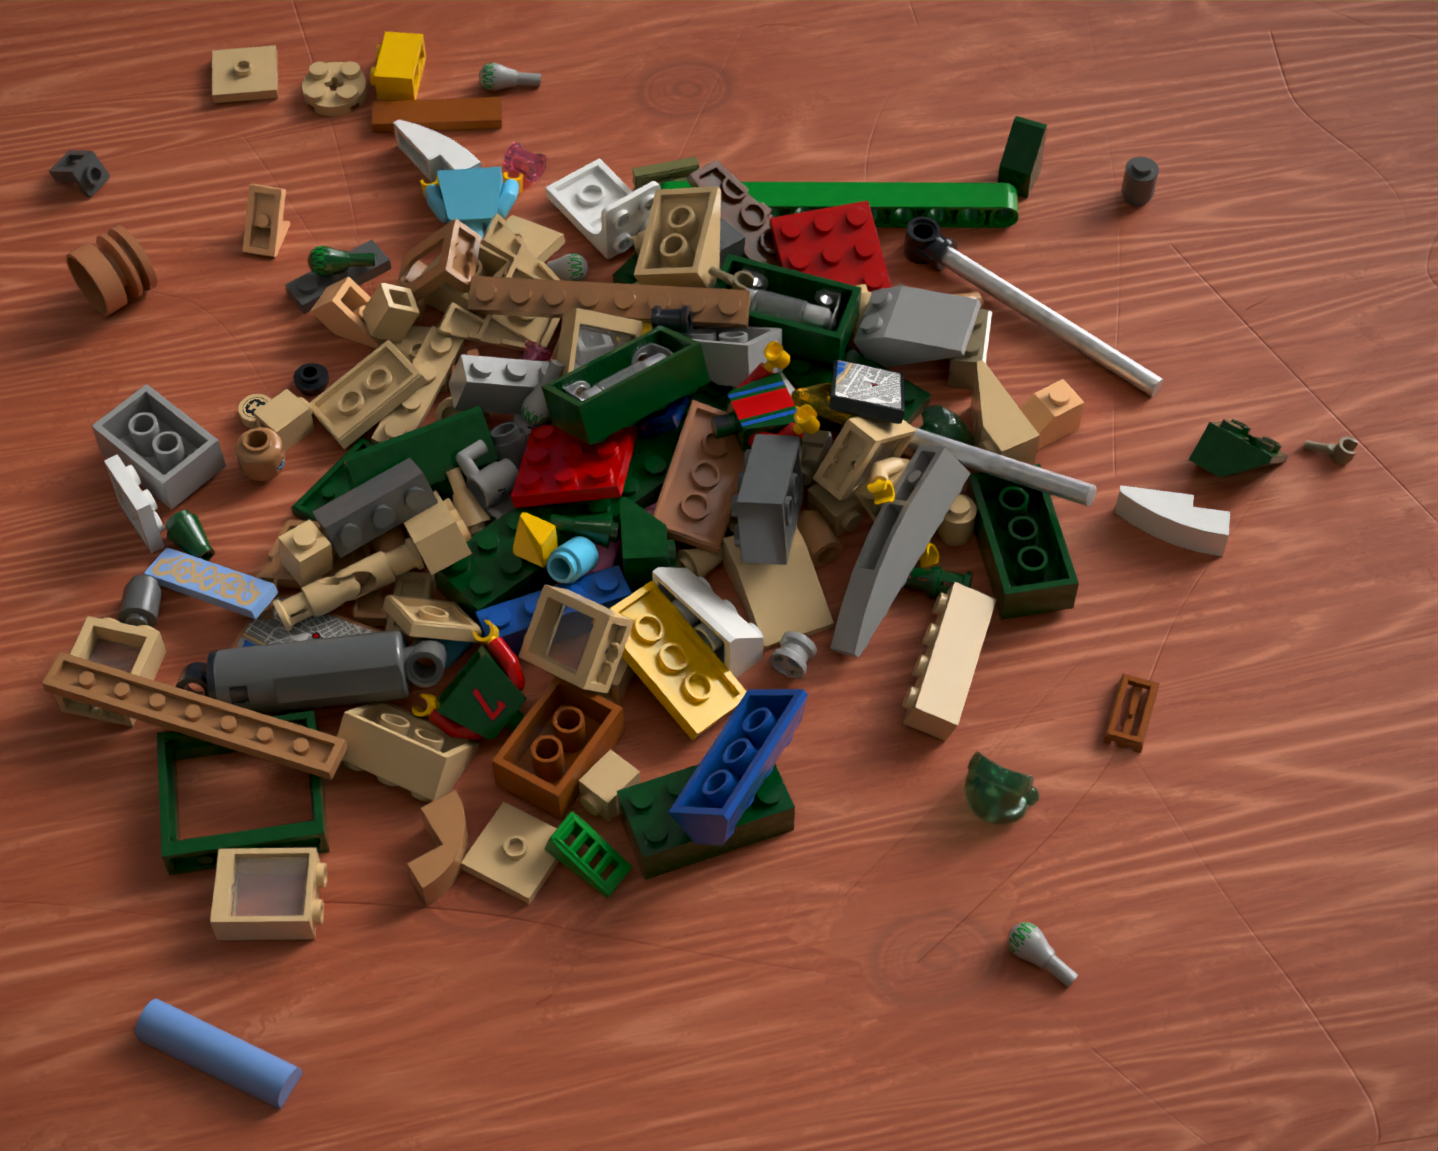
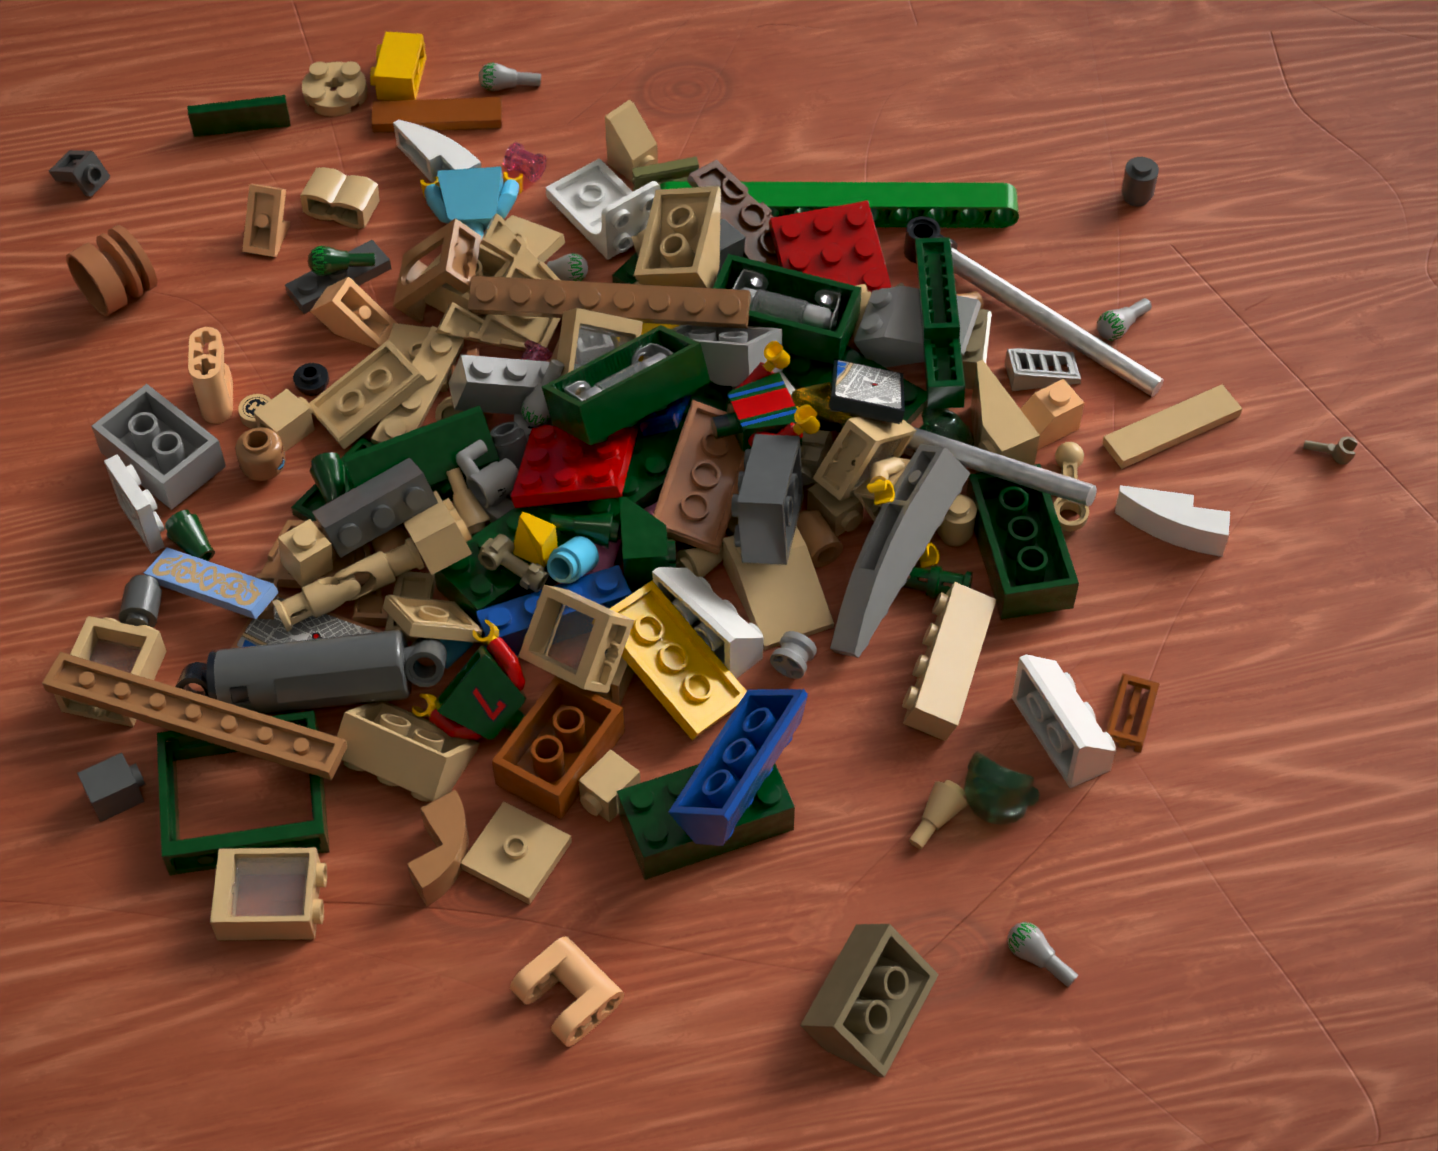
medium blue brick [135,998,303,1110] -> none
tan plate [212,45,278,103] -> none
tan brick [362,282,420,342] -> none
green slope [544,812,633,899] -> none
black bush [651,305,693,337] -> none
dark tan hand [709,266,754,290] -> none
dark green slope [997,116,1047,198] -> none
dark green slope [1189,419,1289,477] -> none
none -> dark grey brick [77,753,146,822]
none -> dark green tile [187,95,291,137]
none -> light nougat connector [188,327,233,424]
none -> tan brick [300,167,380,228]
none -> dark green cone [309,452,346,505]
none -> dark tan bar [478,534,549,593]
none -> light nougat connector [510,936,624,1047]
none -> tan slope [605,100,658,183]
none -> dark tan slope [800,924,939,1077]
none -> tan cone [909,780,968,849]
none -> dark green slope [915,237,965,409]
none -> light grey slope [1005,348,1081,391]
none -> slope [1012,654,1116,788]
none -> tan piece [1053,442,1089,531]
none -> light grey piece [1097,298,1152,341]
none -> tan tile [1102,384,1242,469]

